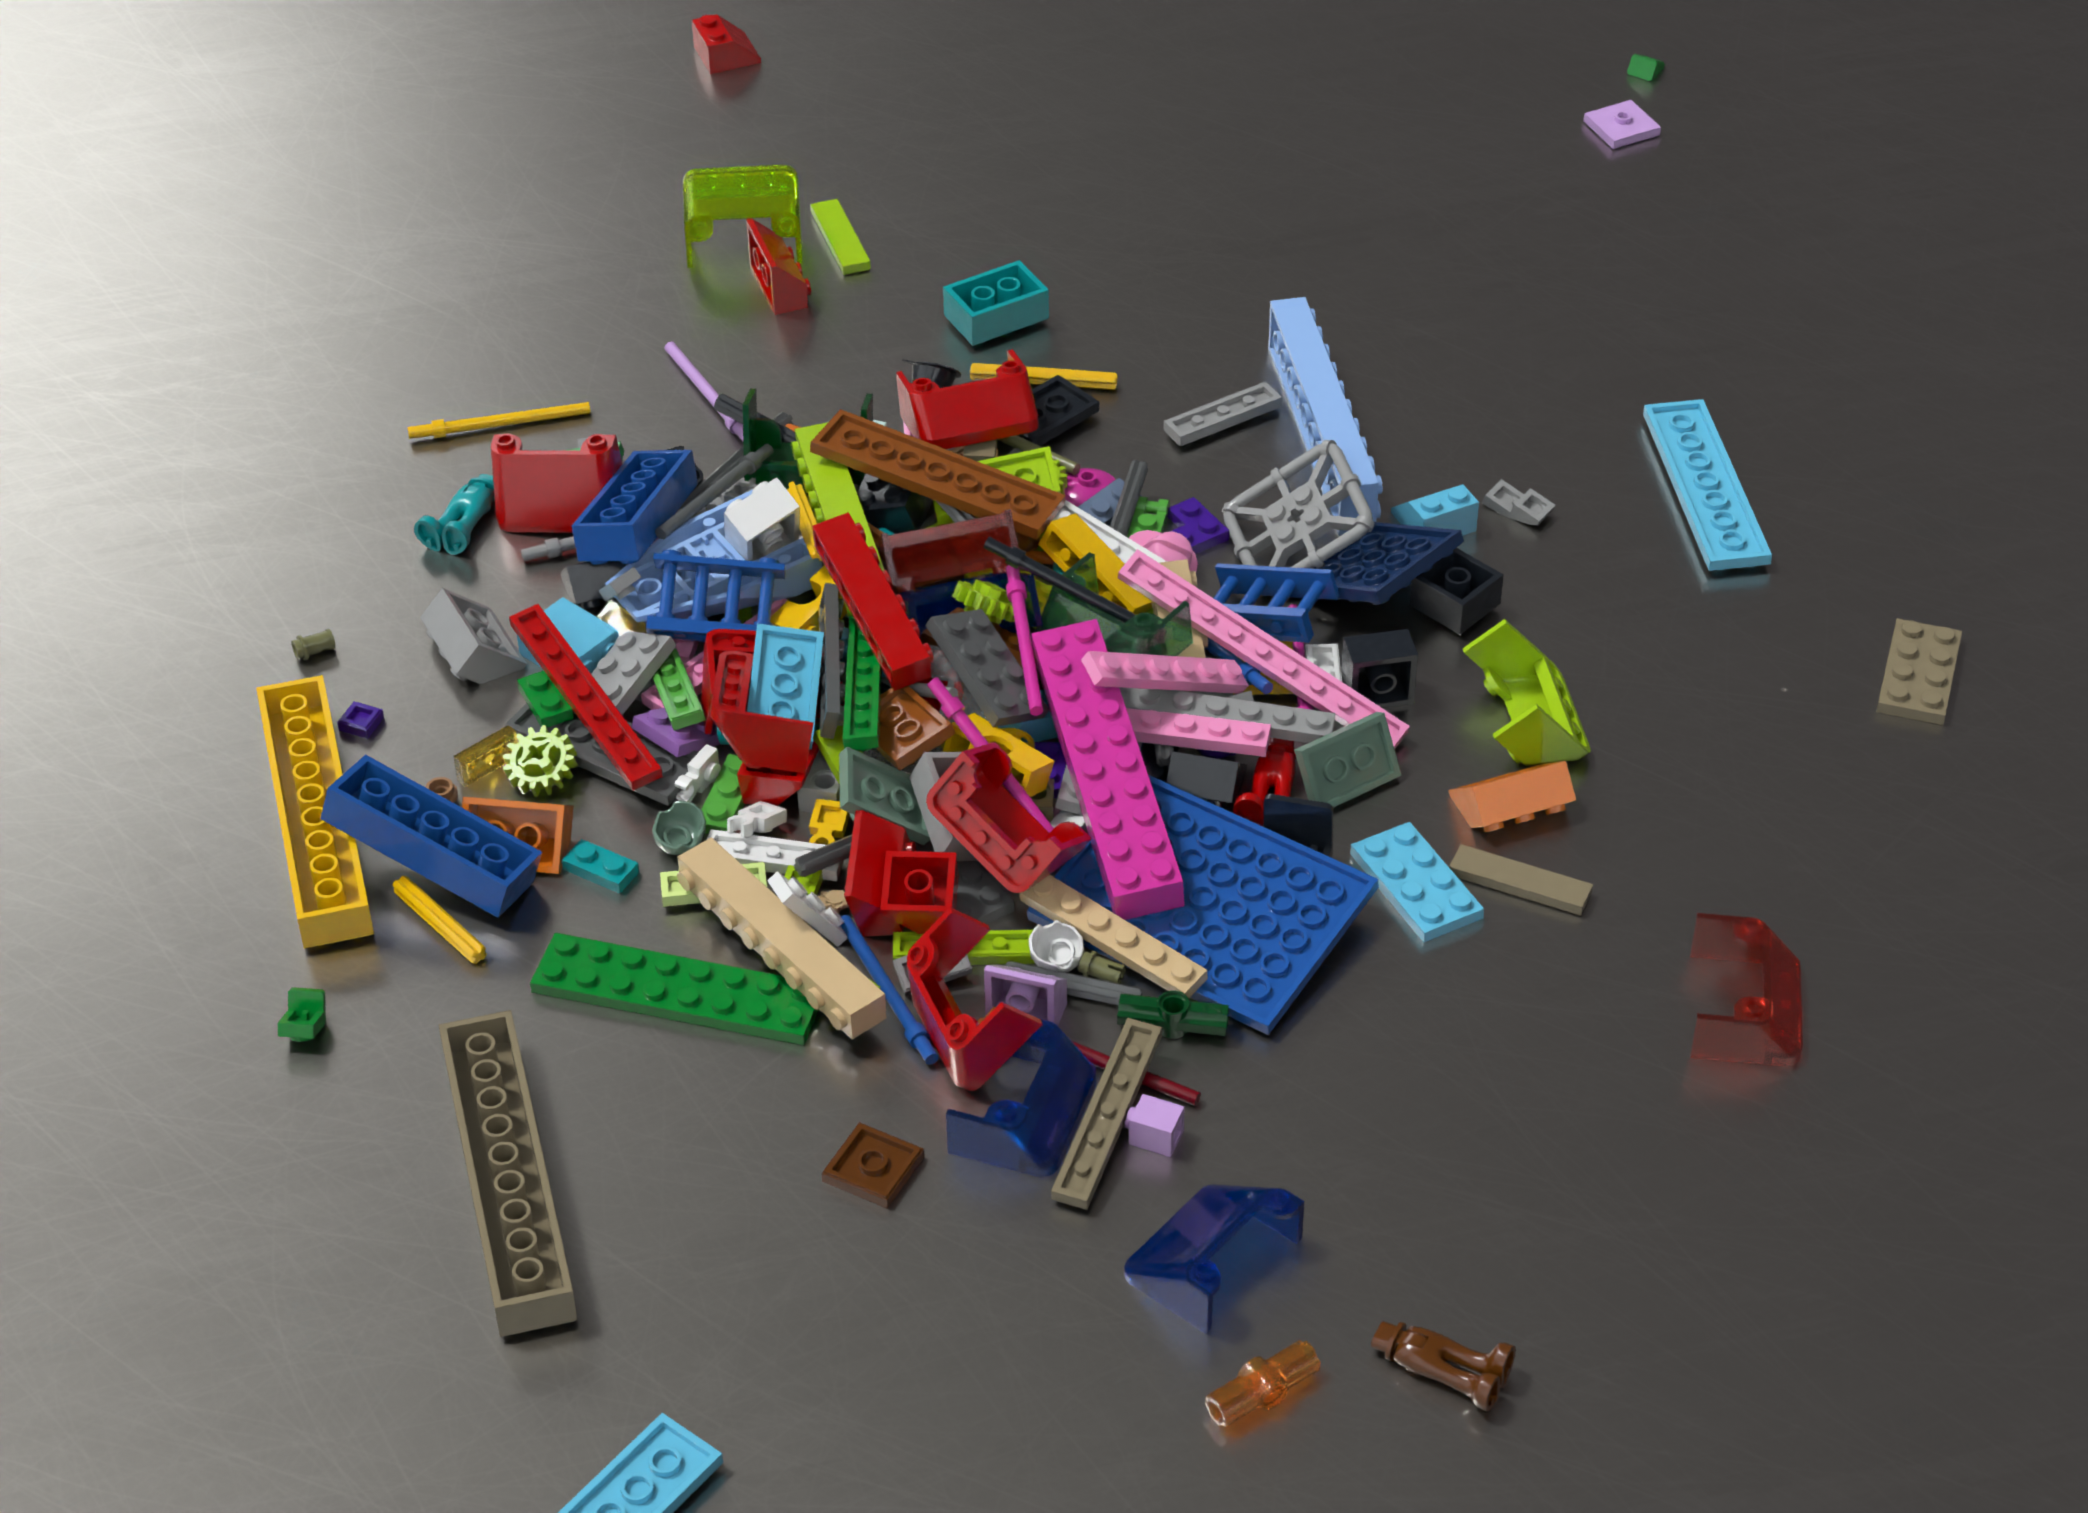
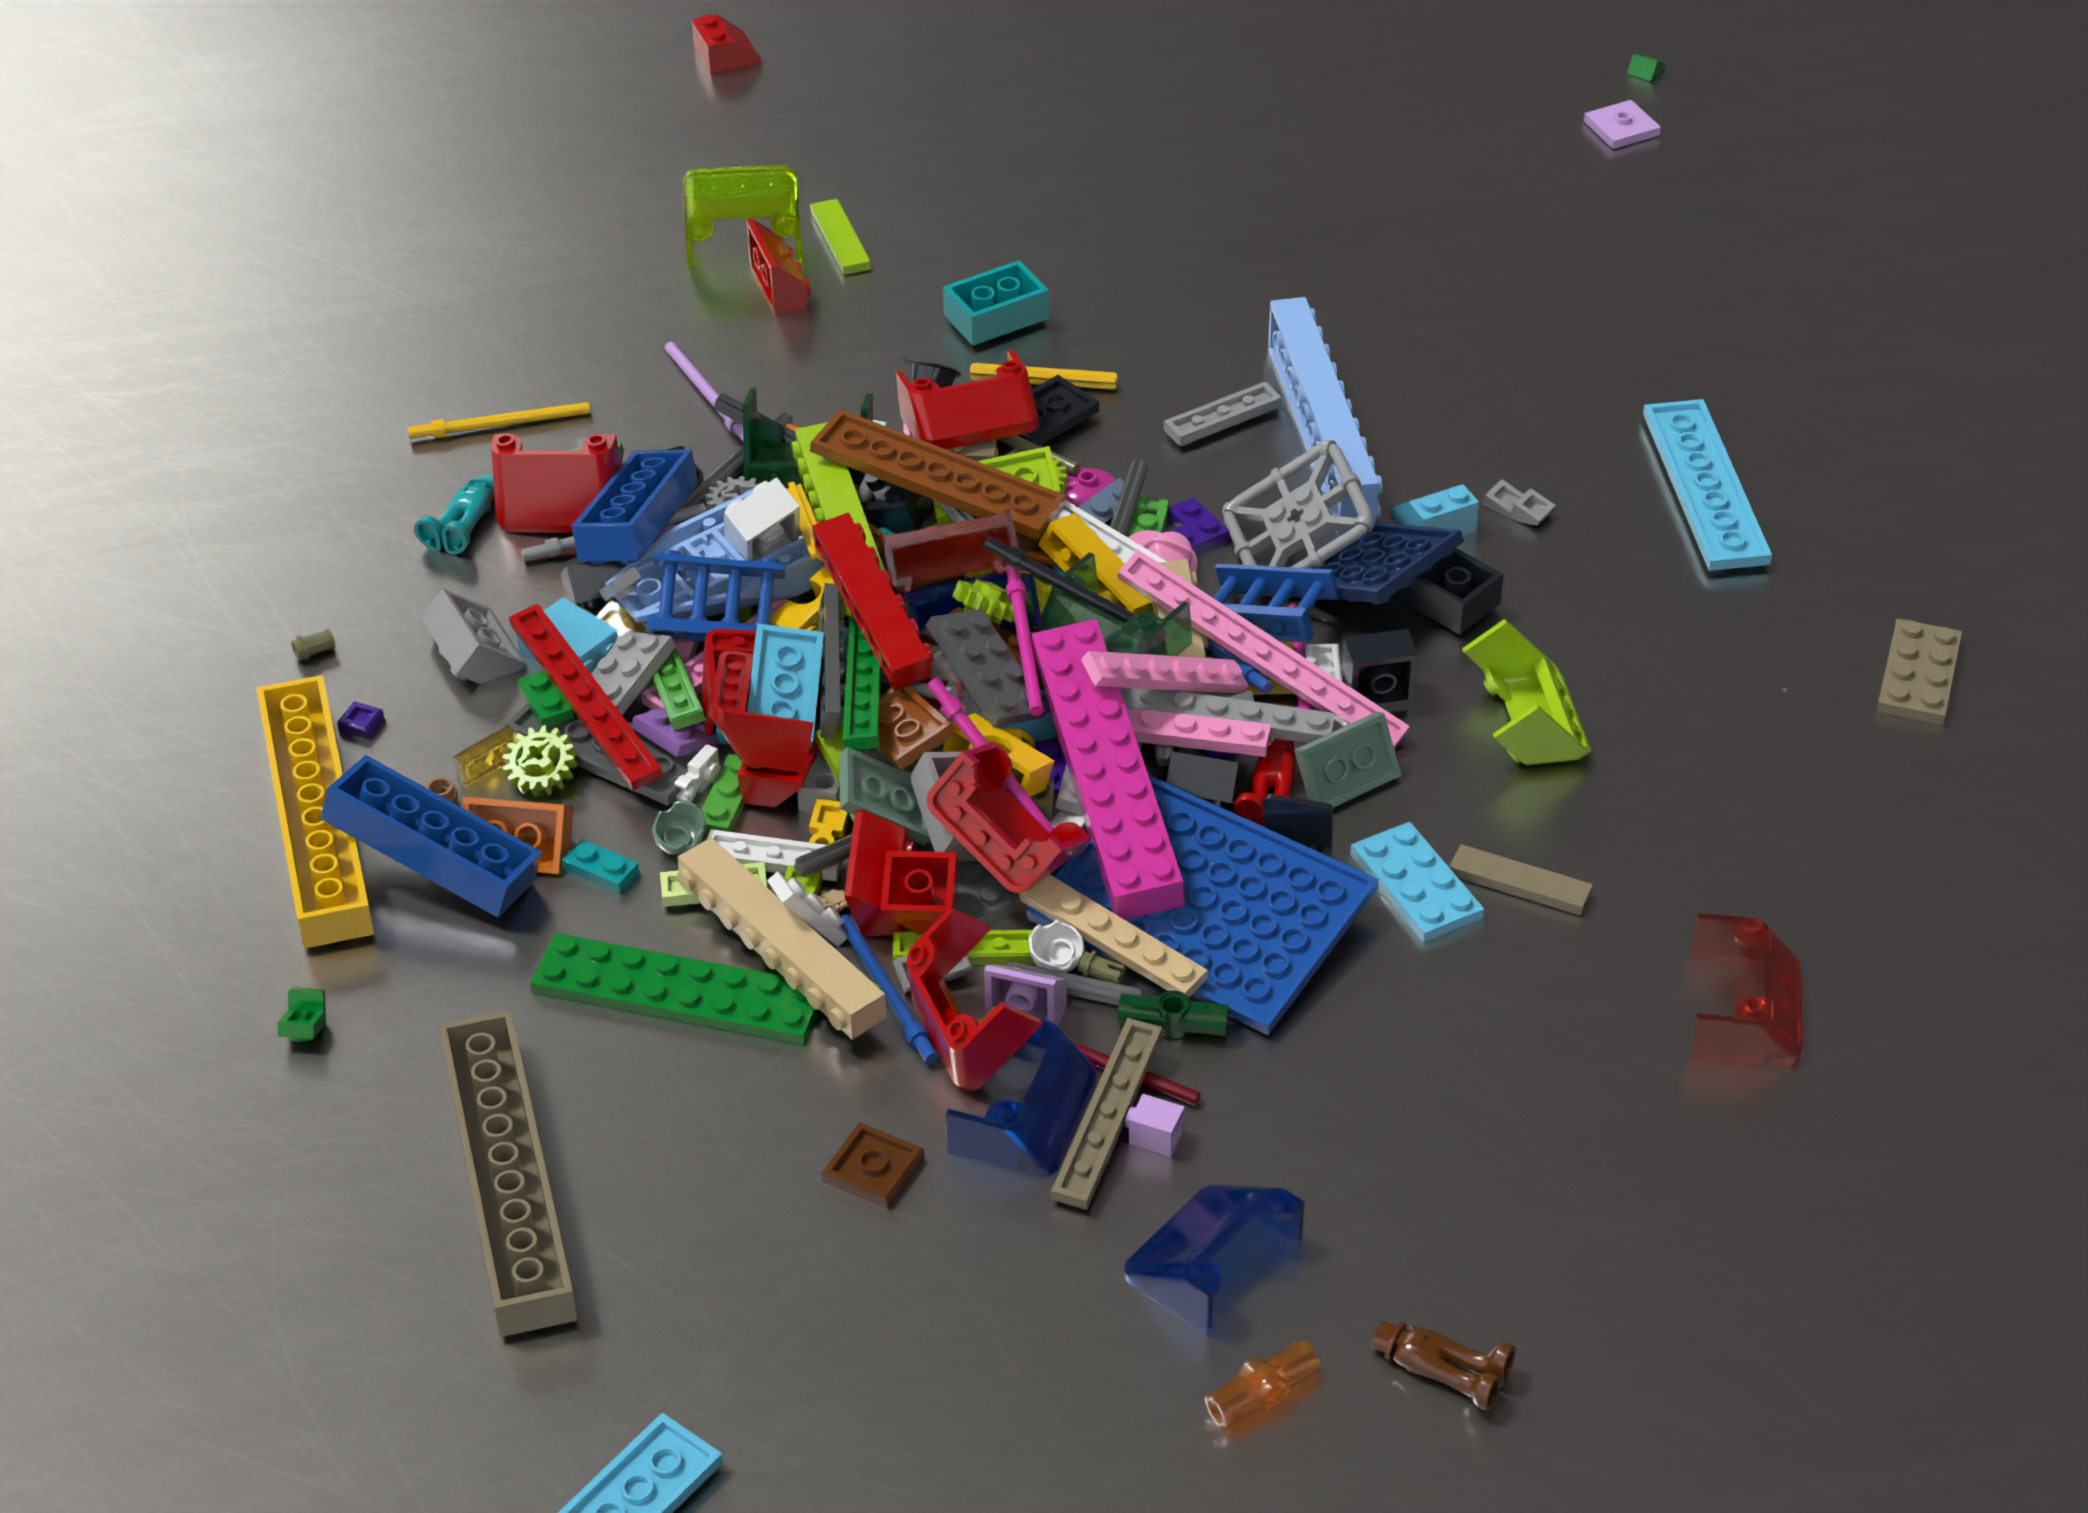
yellow axle [392,876,487,964] -> none
dark grey bar [655,444,774,539] -> none
white plate [727,801,787,838] -> none
orange slope [1448,761,1576,832] -> none

